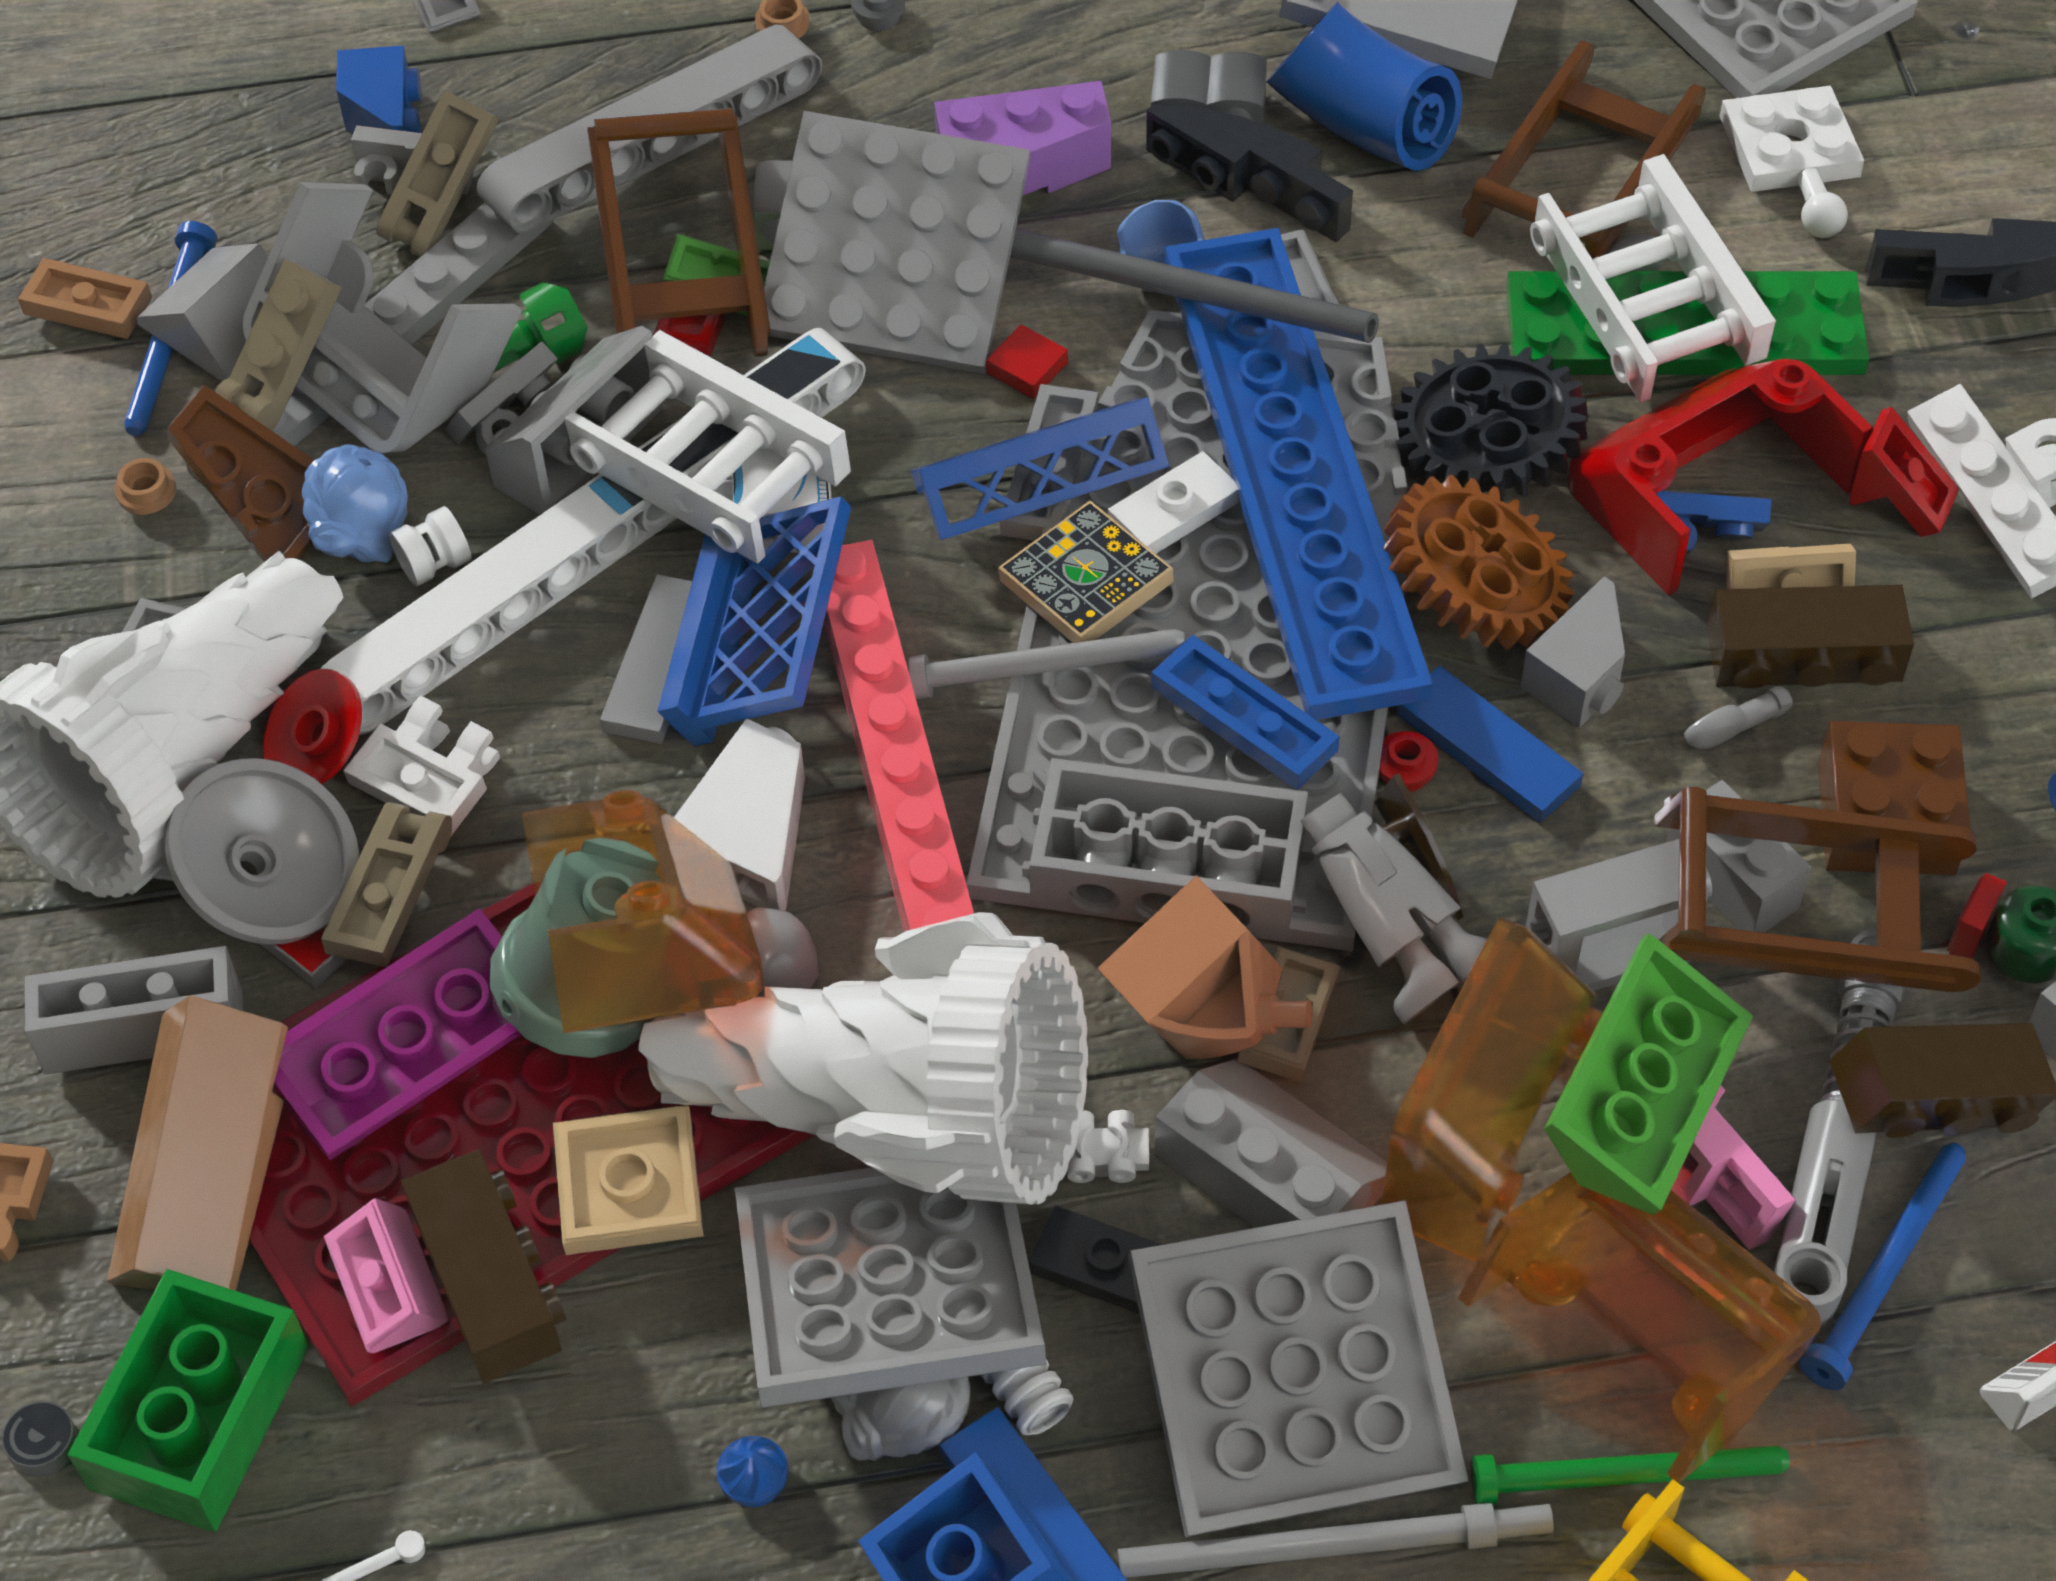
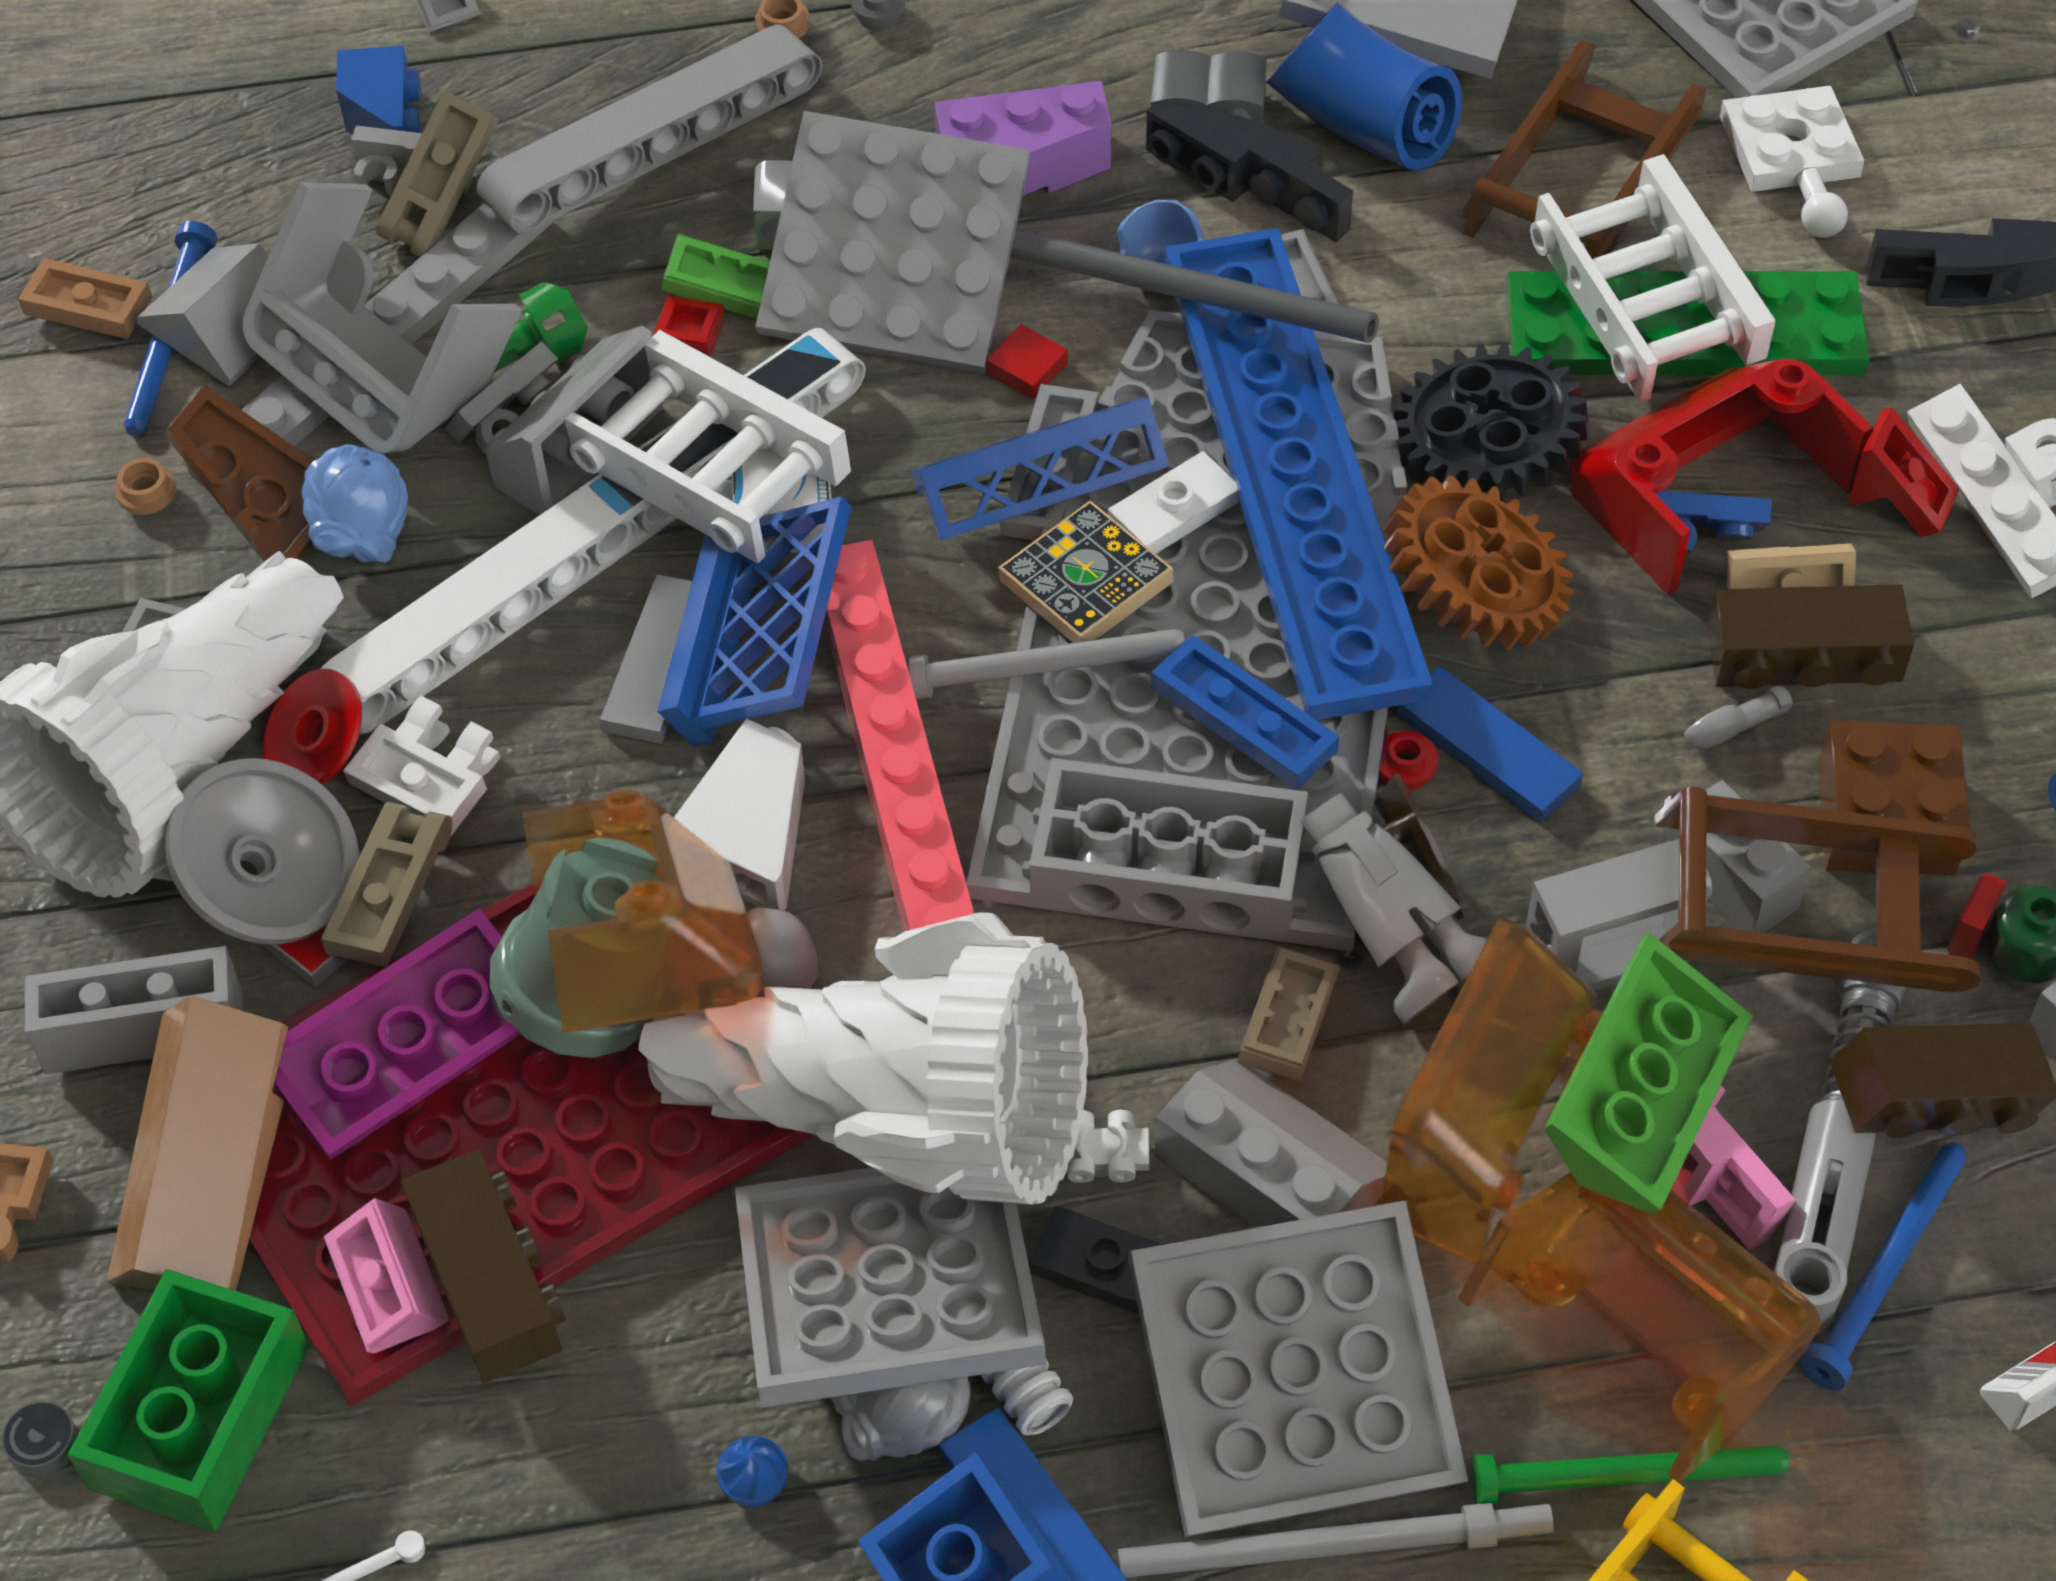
dark tan plate [215,259,342,431] -> none
white wheel [389,506,472,587] -> none
tan tile [553,1105,704,1255] -> none
reddish brown piece [587,108,770,357] -> none
nougat piece [1098,875,1312,1059] -> none
light grey slope [1520,576,1625,728] -> none

